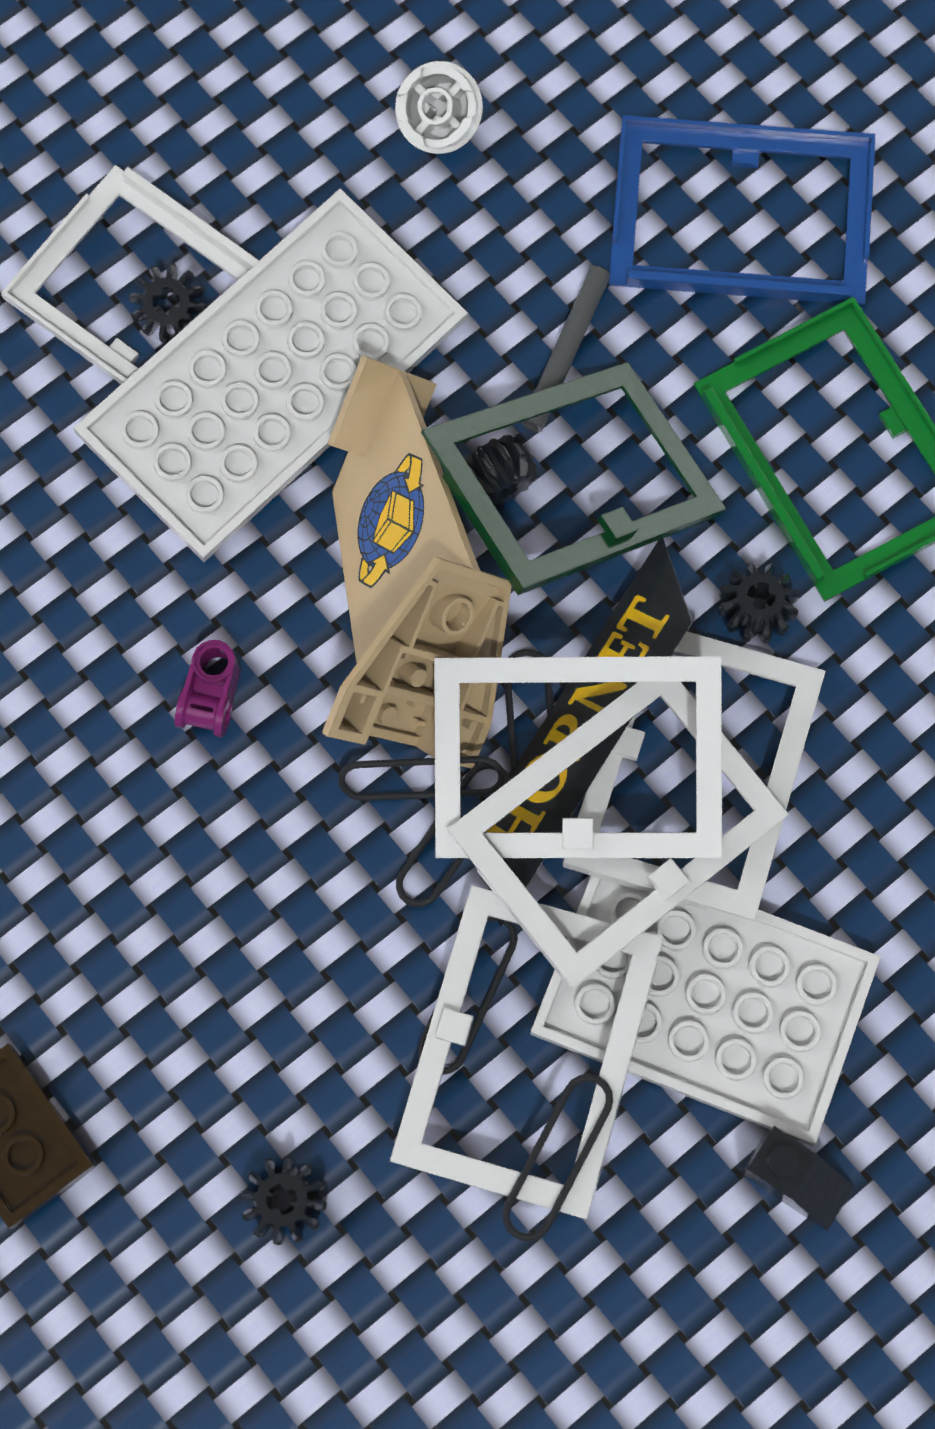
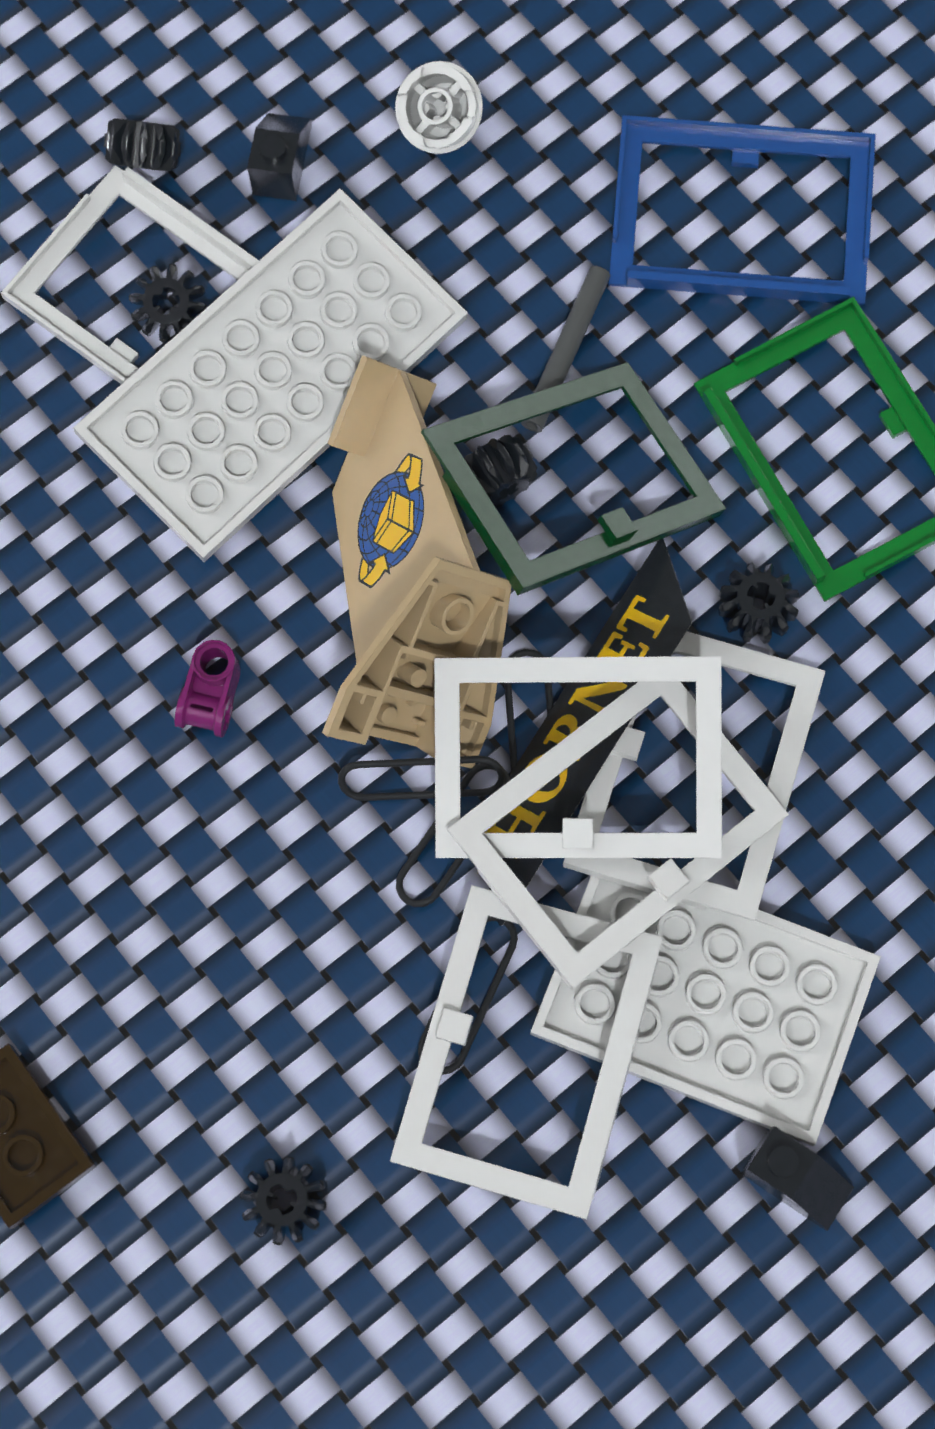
black piece [502,1074,613,1242] -> none
none -> black gear [104,118,181,171]
none -> black slope [247,113,312,201]

